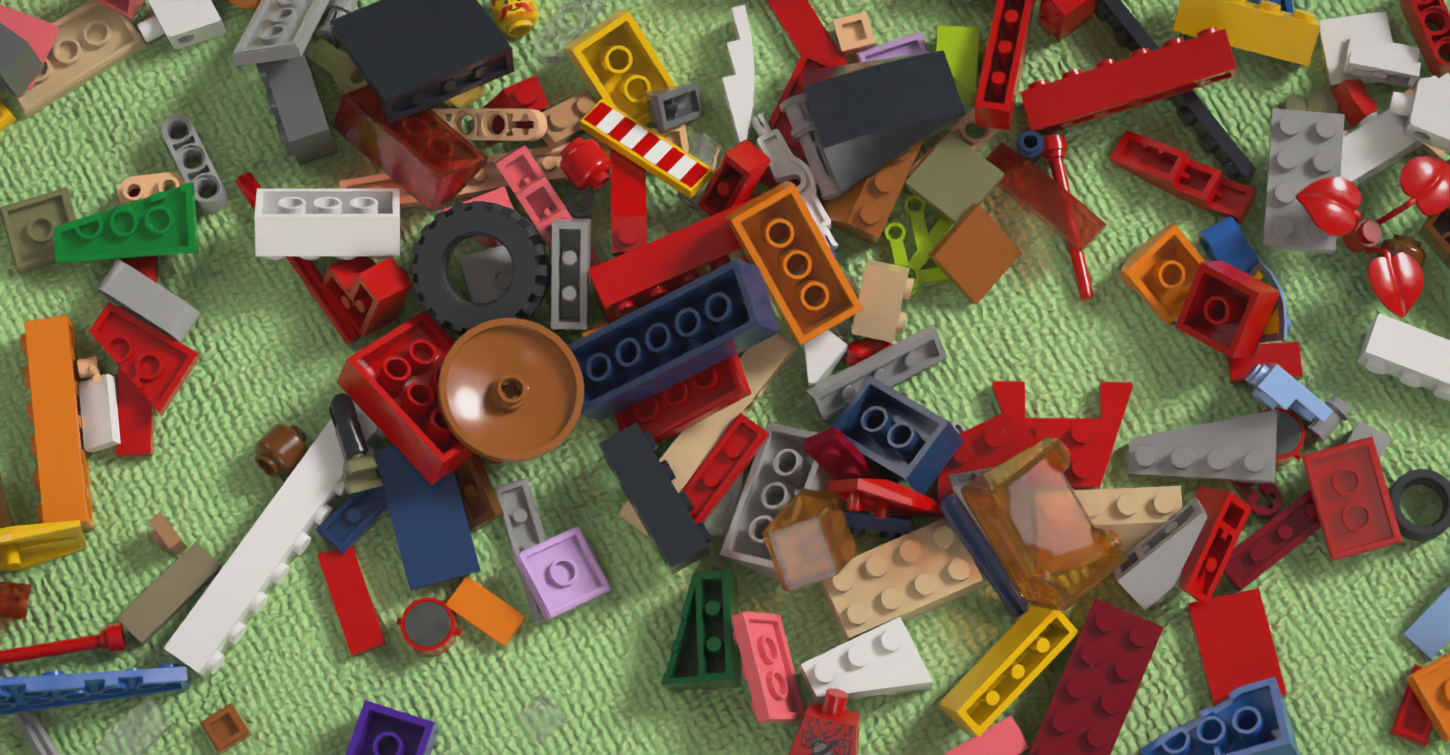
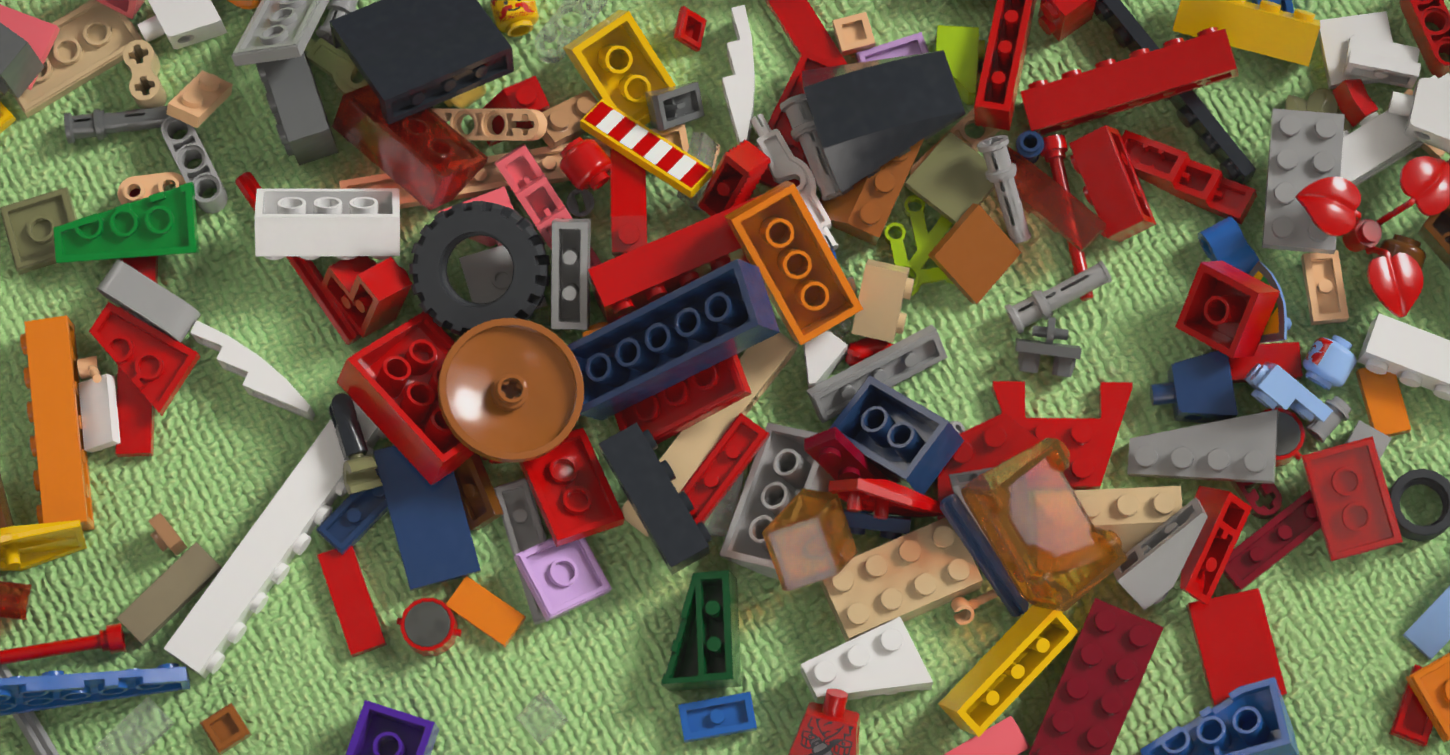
reddish brown head [255,424,308,477] -> none
coral plate [731,612,805,724] -> none
orange slope [1120,224,1206,325] -> none
none -> dark grey pin [64,105,169,144]
none -> tan axle [123,40,167,109]
none -> light nougat plate [166,70,233,128]
none -> white slope [190,320,315,421]
none -> red plate [519,427,625,547]
none -> red slope [673,6,707,52]
none -> blue plate [678,692,757,743]
none -> light nougat hand [951,589,998,625]
none -> light grey pin [977,135,1032,244]
none -> light grey pin [1004,261,1112,334]
none -> dark grey hips [1015,317,1082,377]
none -> red brick [1069,125,1156,242]
none -> dark blue torso [1150,350,1238,423]
none -> light nougat plate [1301,250,1349,325]
none -> light blue head [1303,335,1357,390]
none -> orange tile [1356,367,1411,437]

